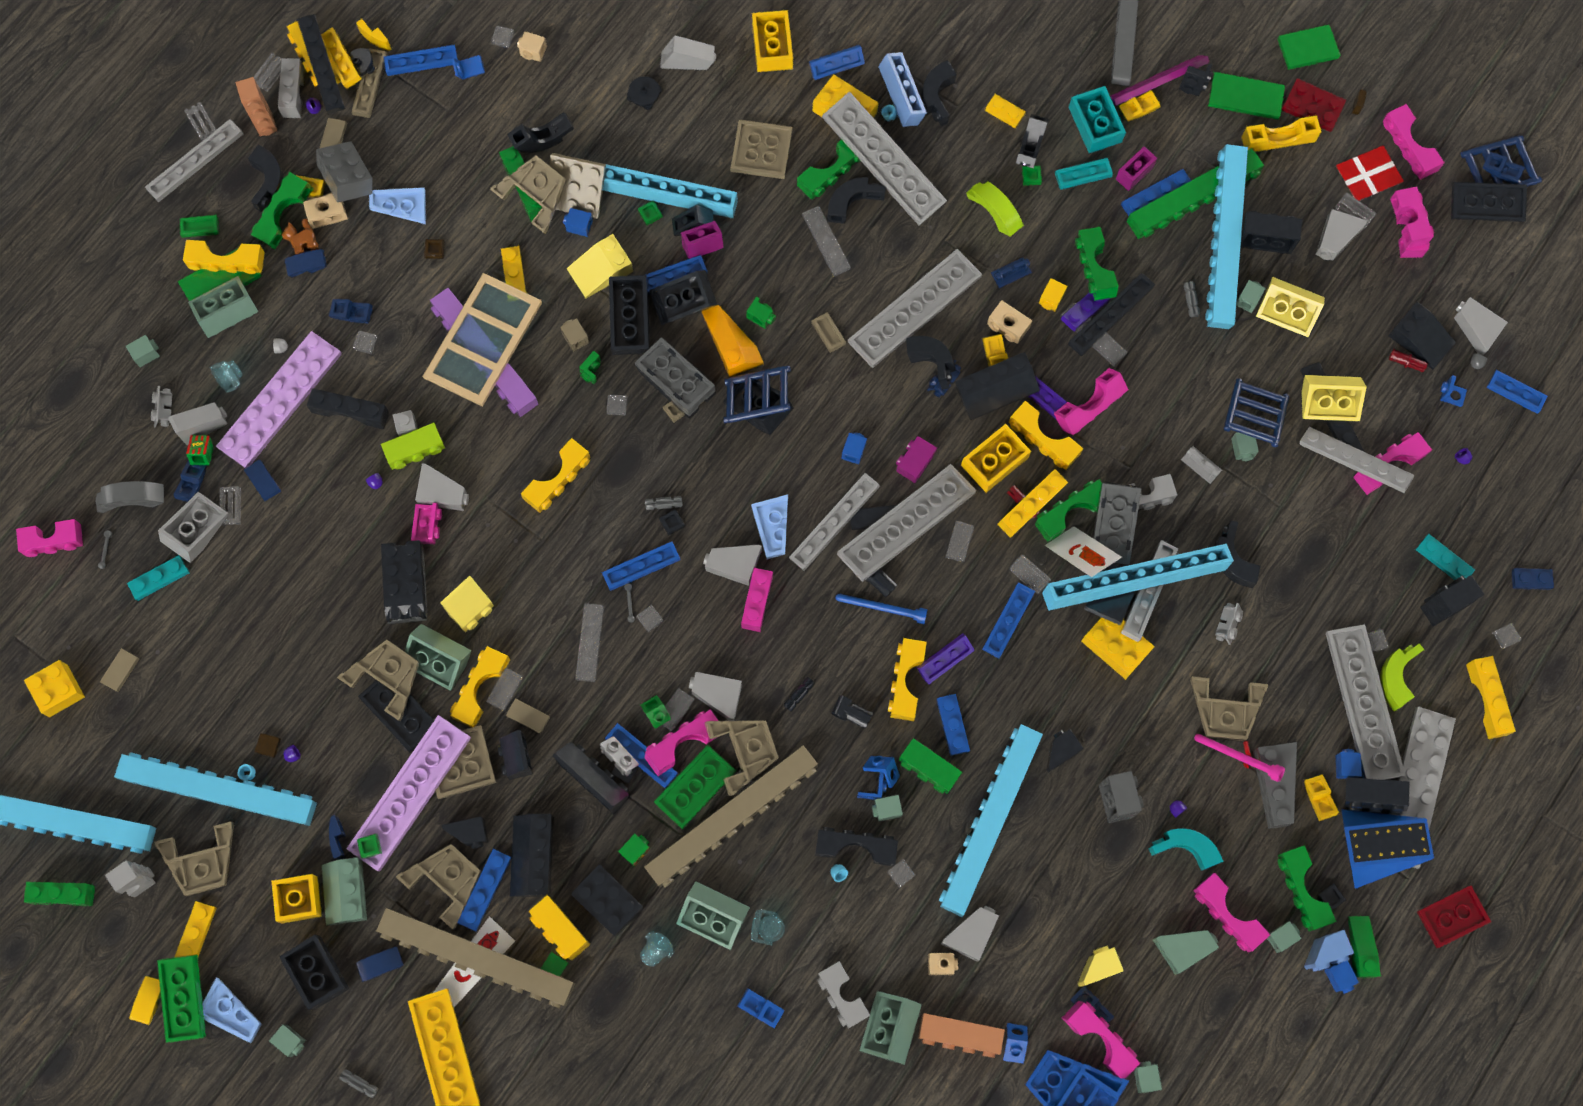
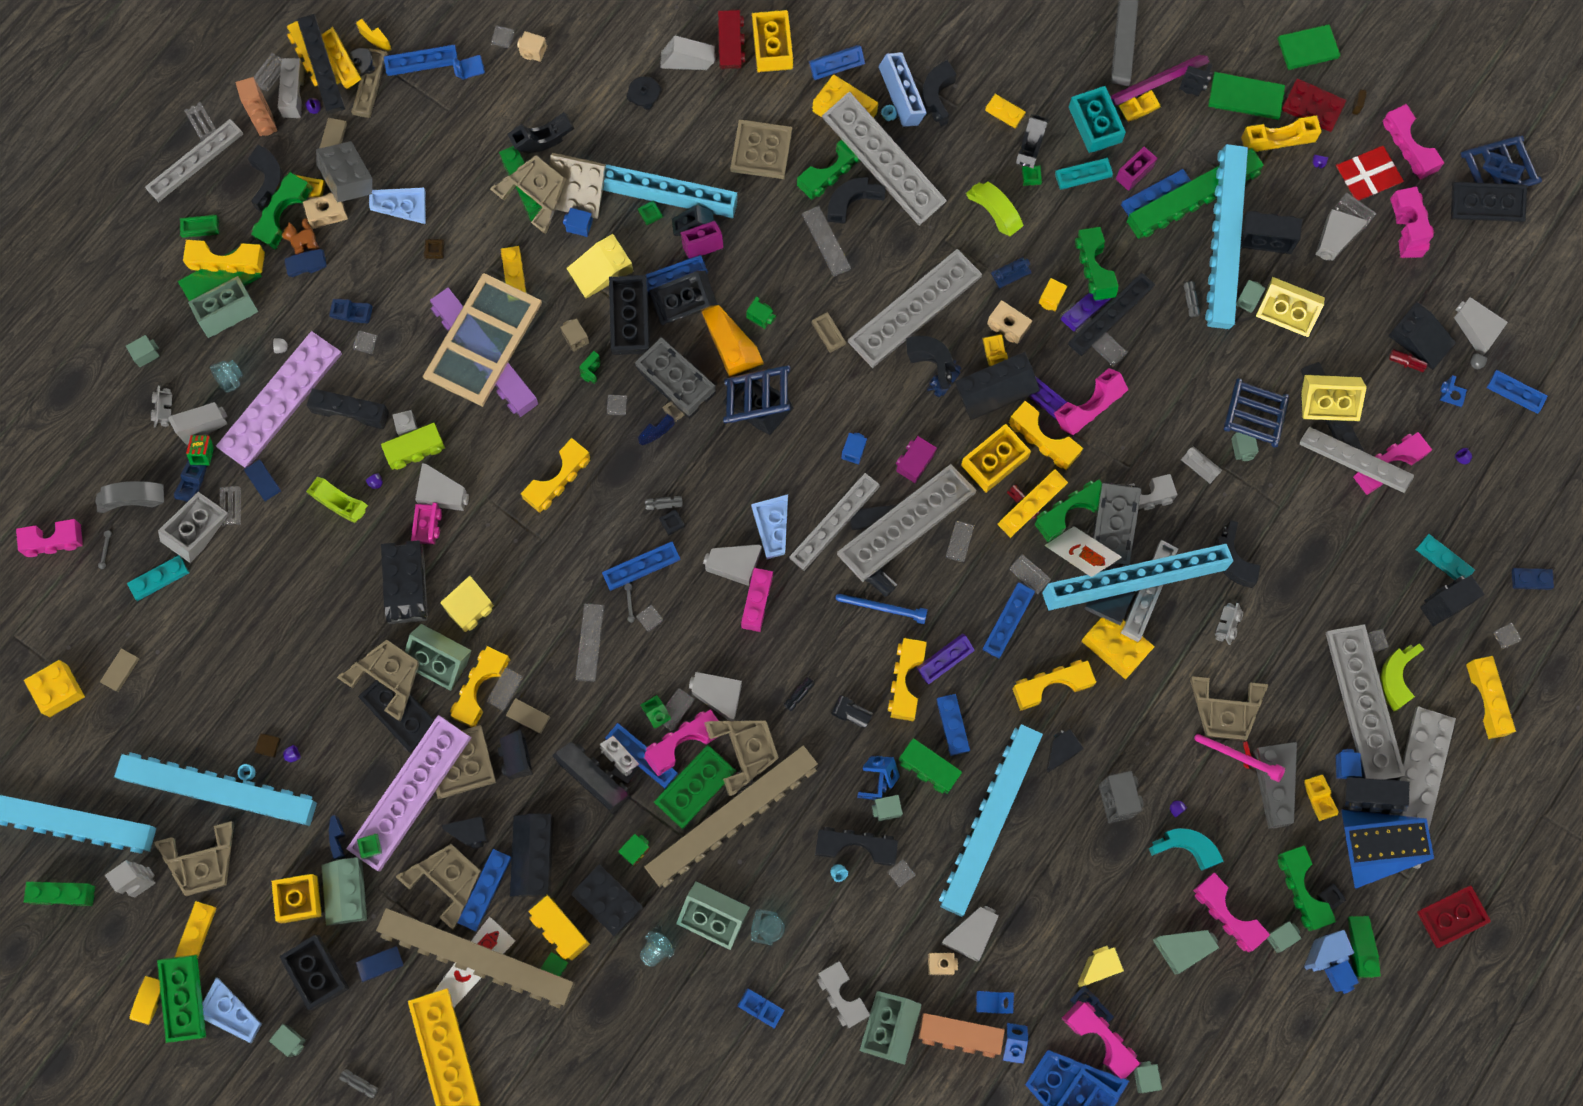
none -> lime arch [306,477,368,523]
none -> clear blue slope [638,414,674,445]
none -> dark red wedge [718,10,745,69]
none -> blue bracket [976,991,1014,1014]
none -> yellow arch [1013,660,1096,711]
none -> dark purple hinge [1313,155,1328,169]

